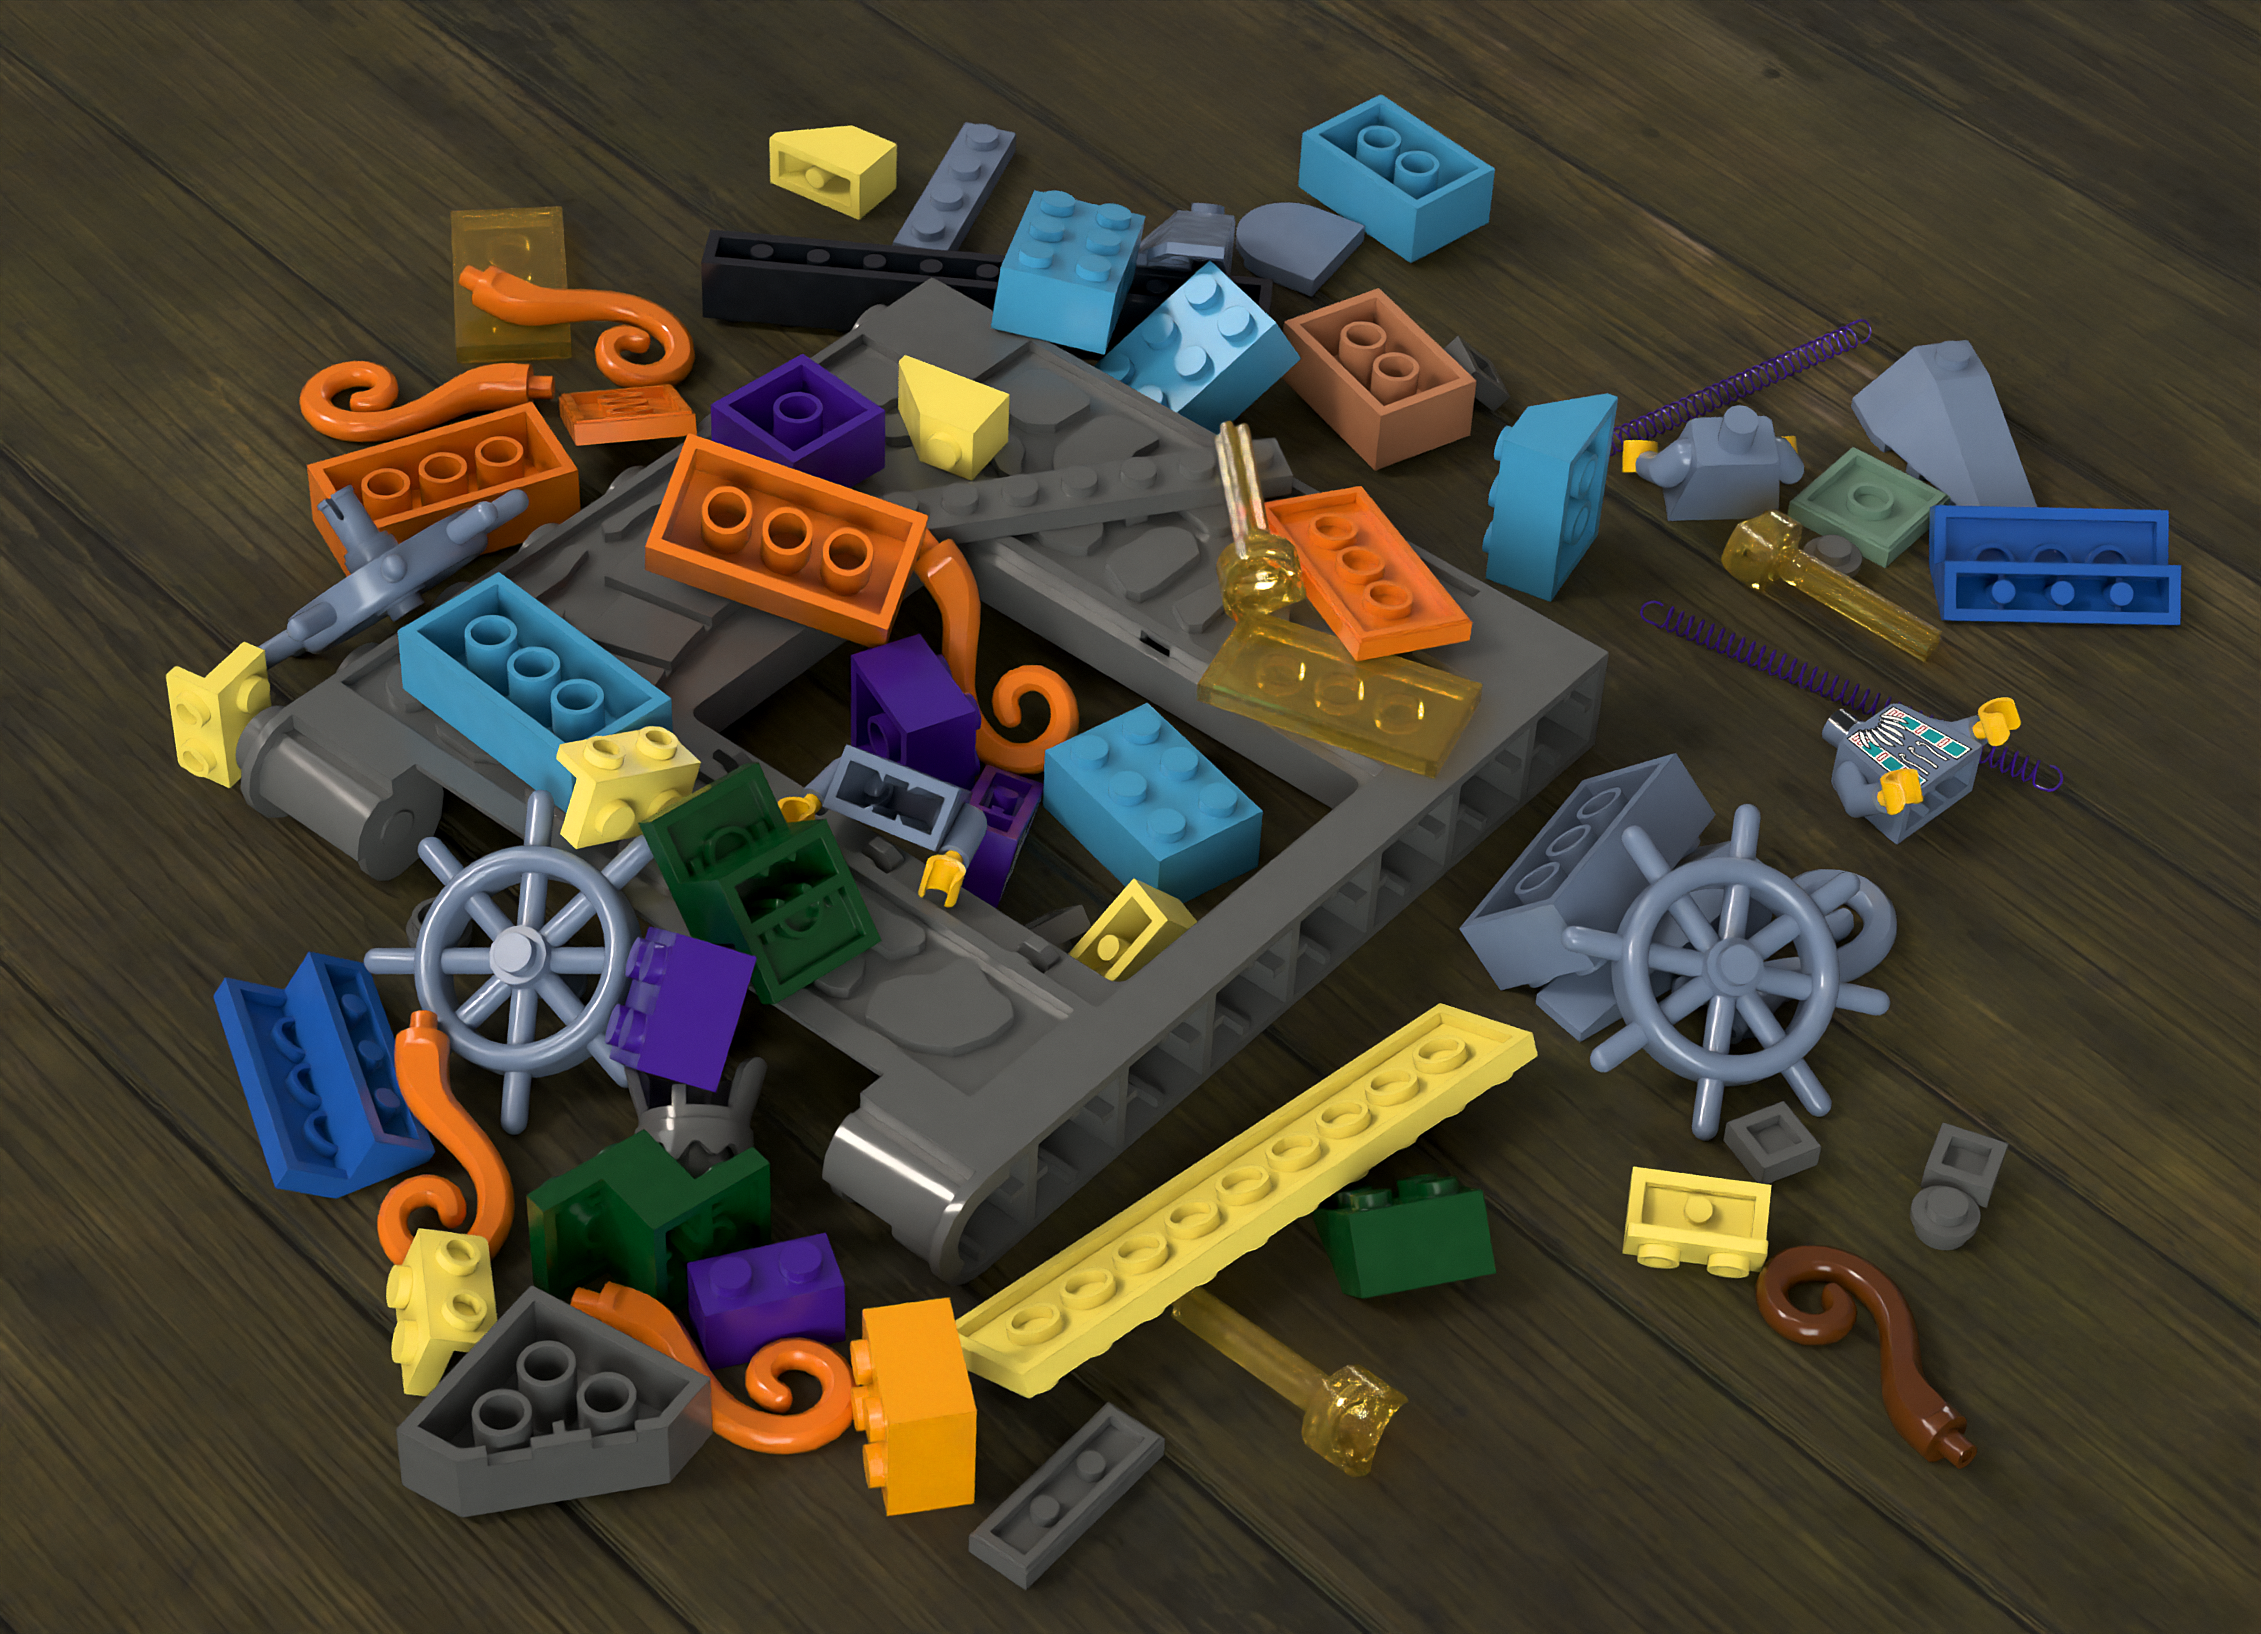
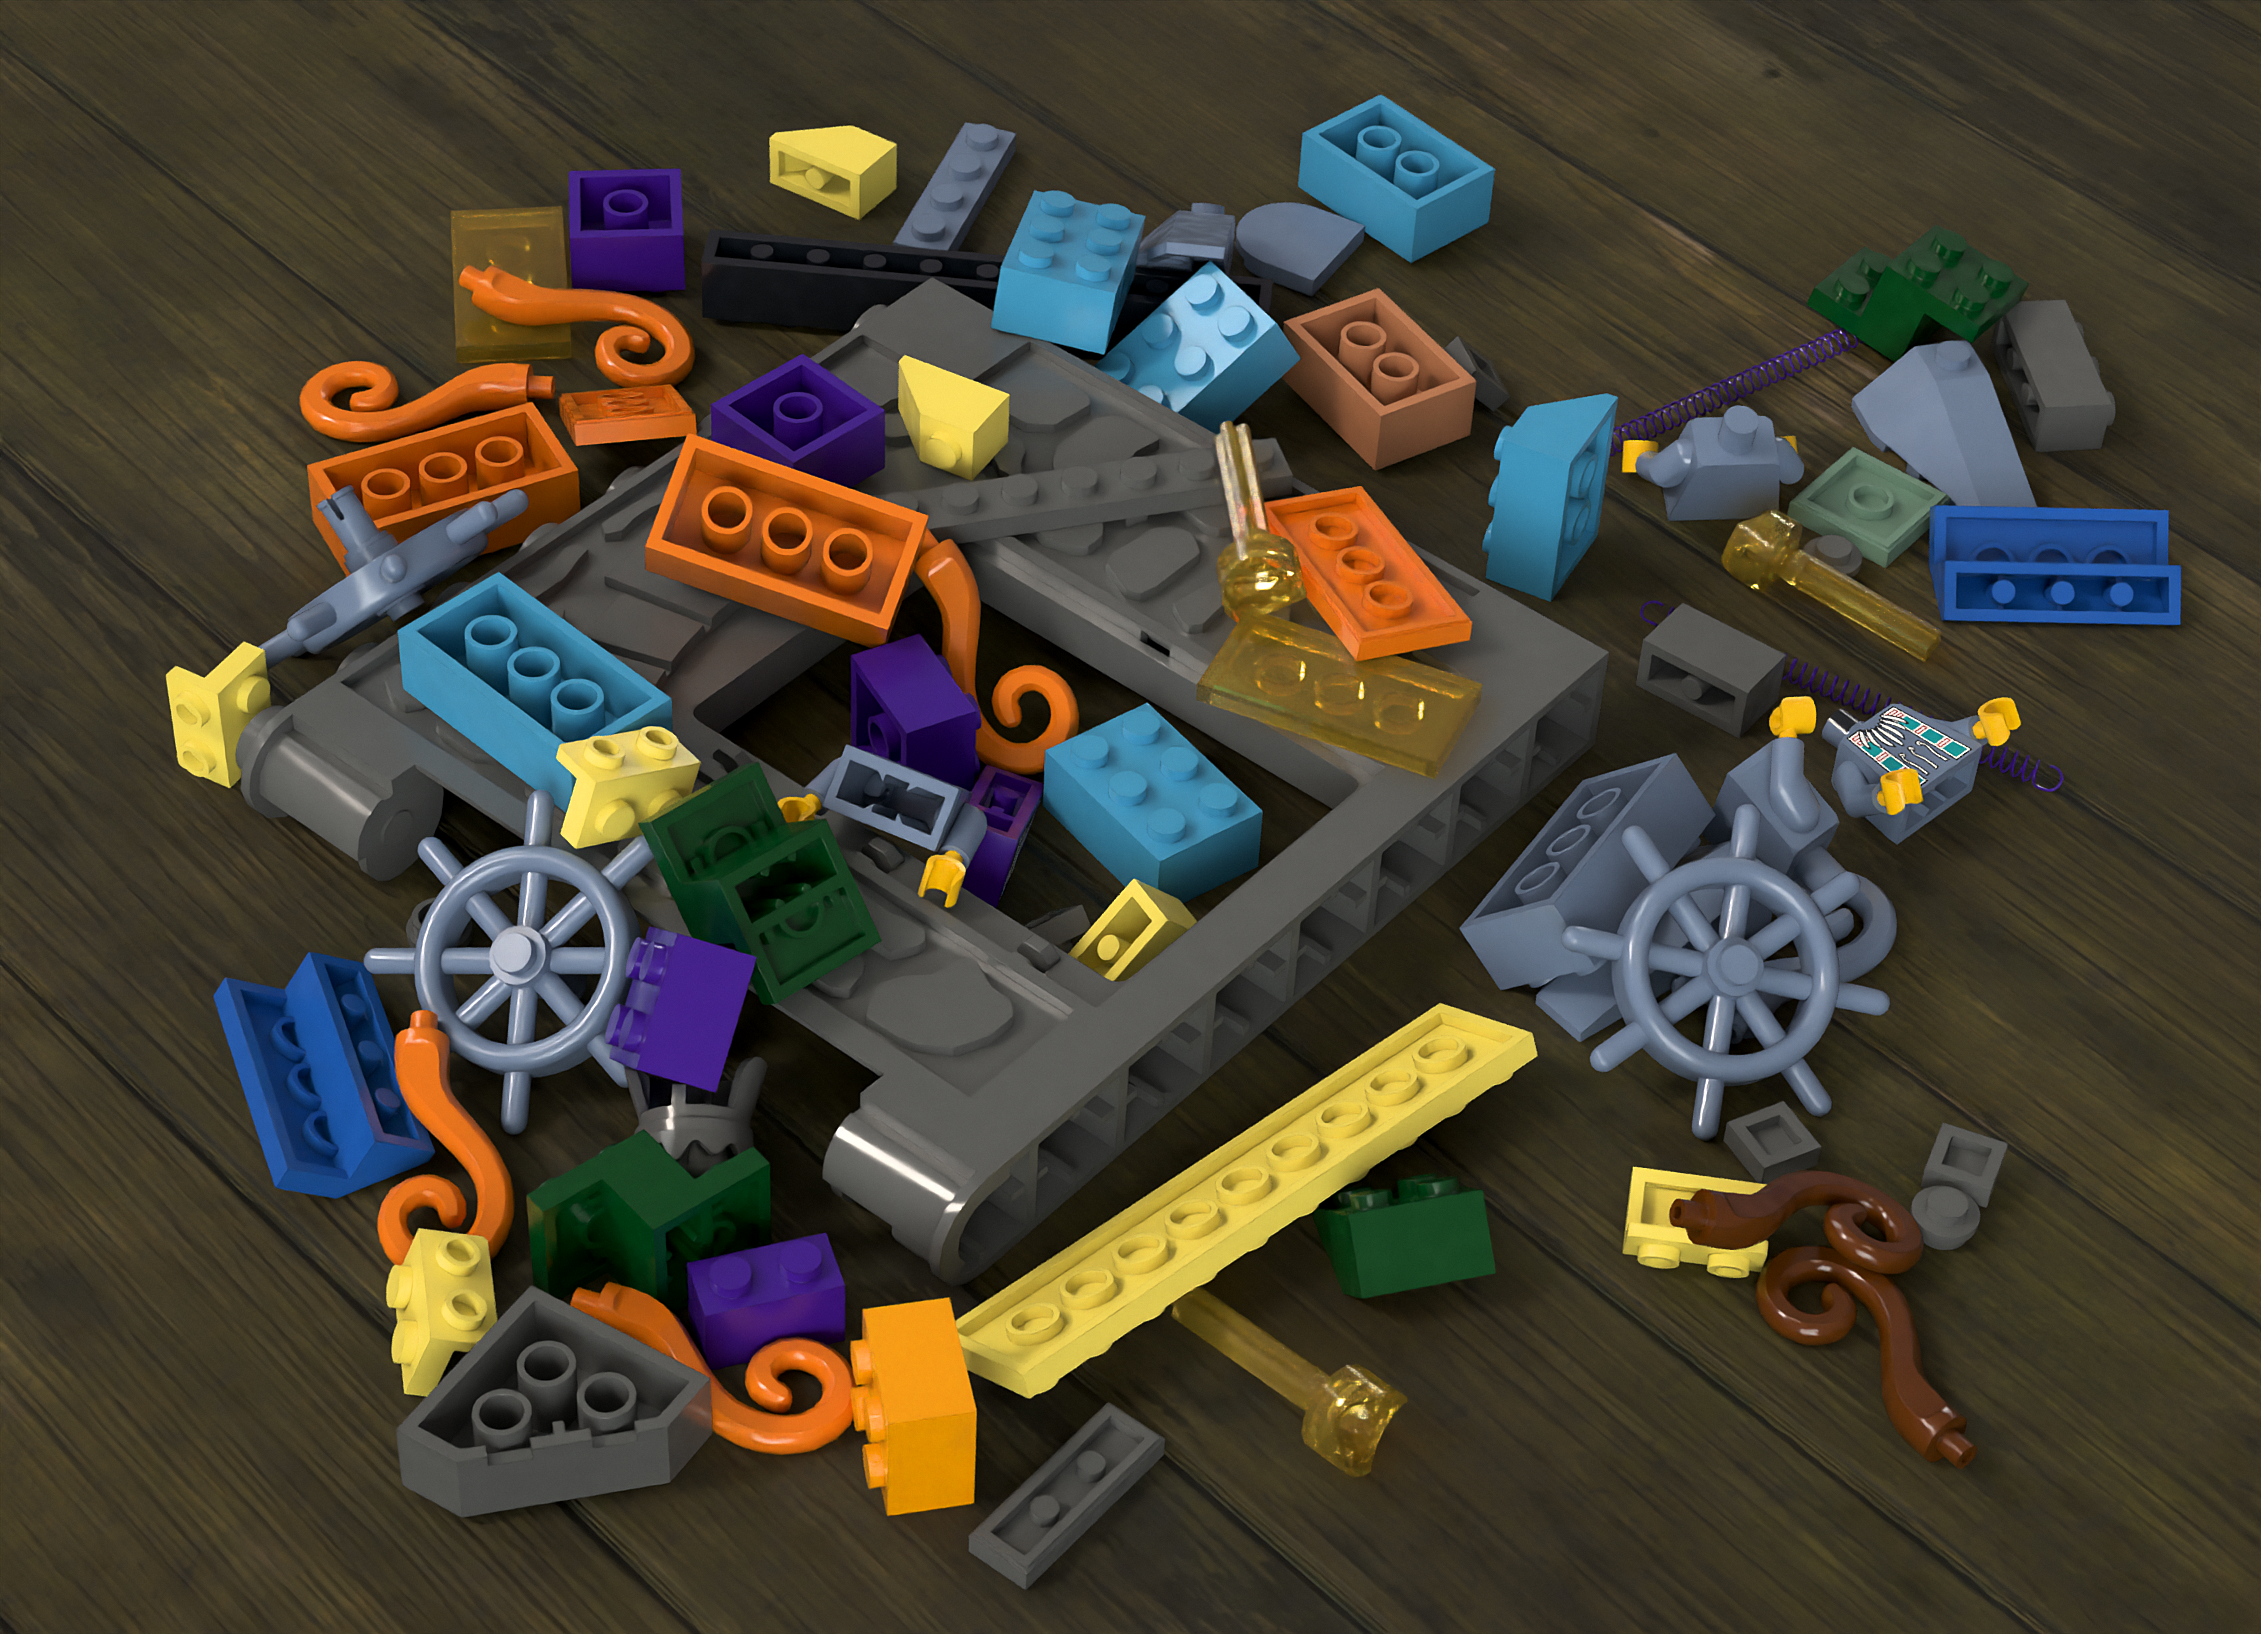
none -> dark purple brick [569,169,685,293]
none -> dark grey brick [1636,603,1786,738]
none -> reddish brown plant [1669,1170,1924,1274]
none -> sand blue torso [1702,696,1848,892]
none -> dark green bracket [1807,224,2029,362]
none -> dark grey brick [1991,300,2115,452]

